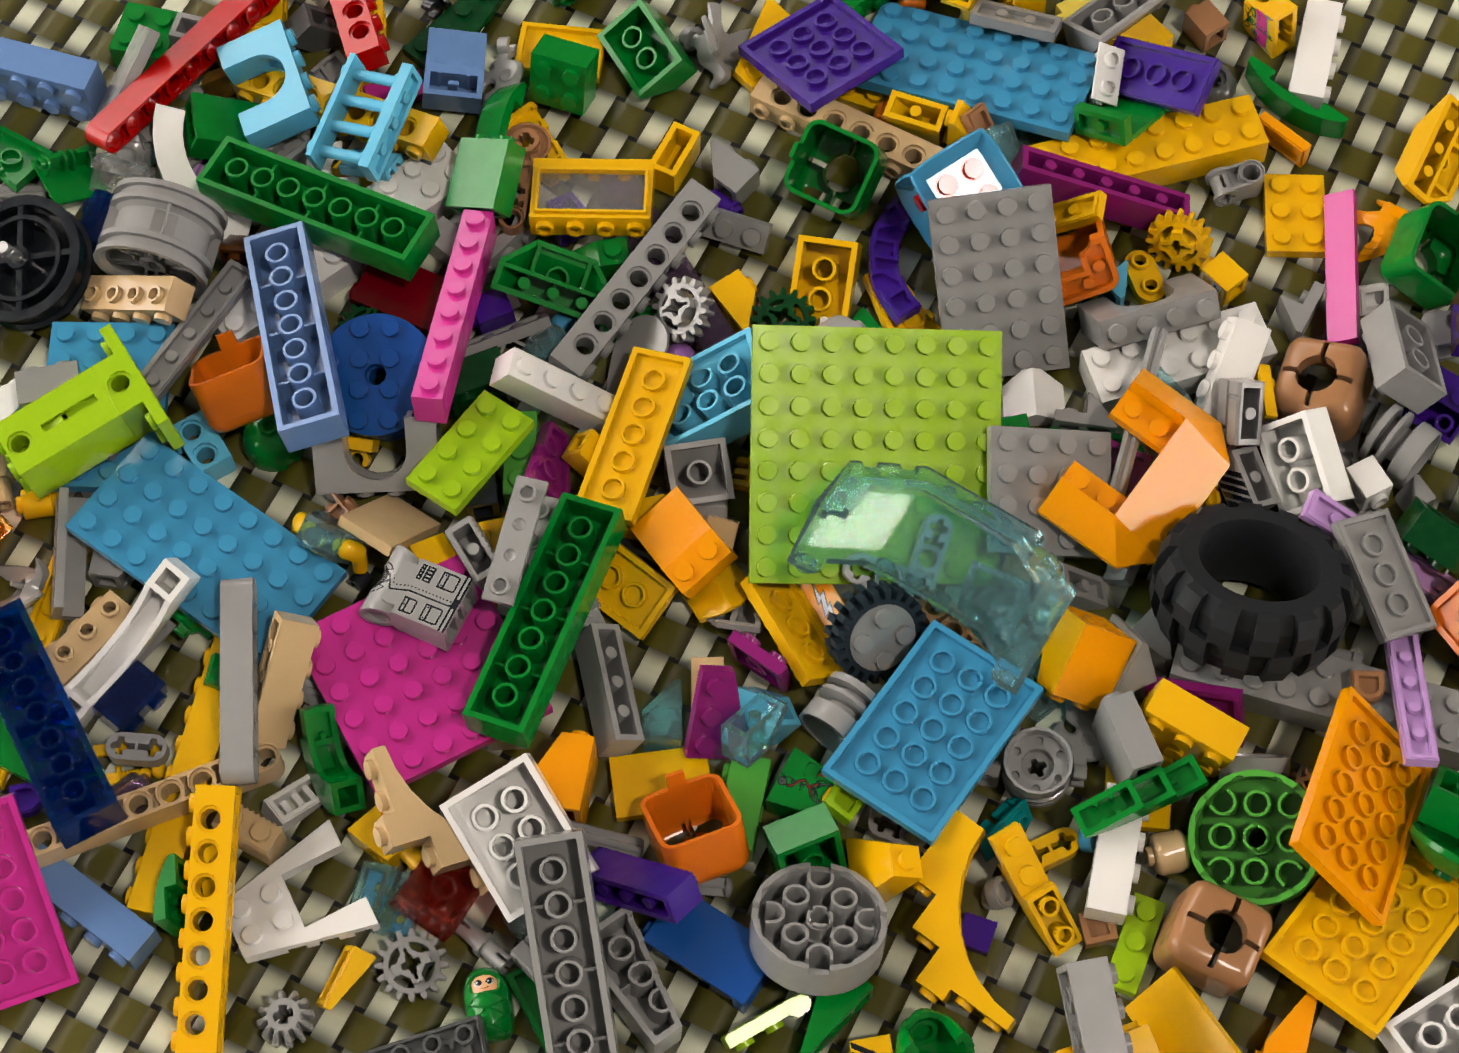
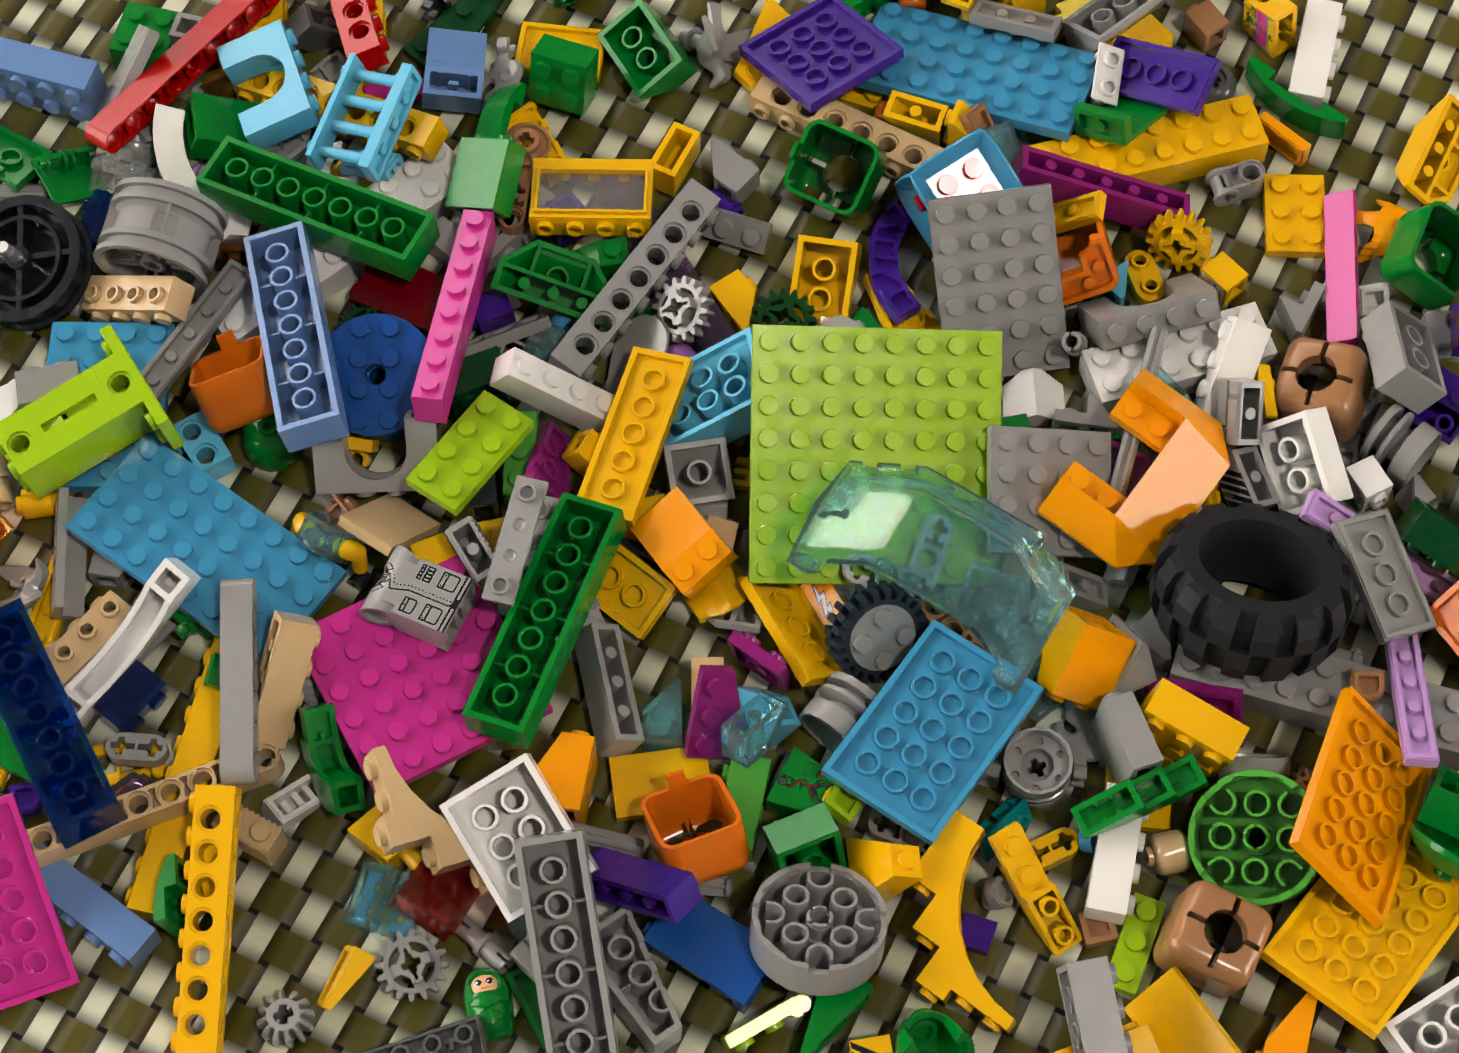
white wing [232,819,381,964] -> none
none -> light grey pin [1061,331,1089,357]

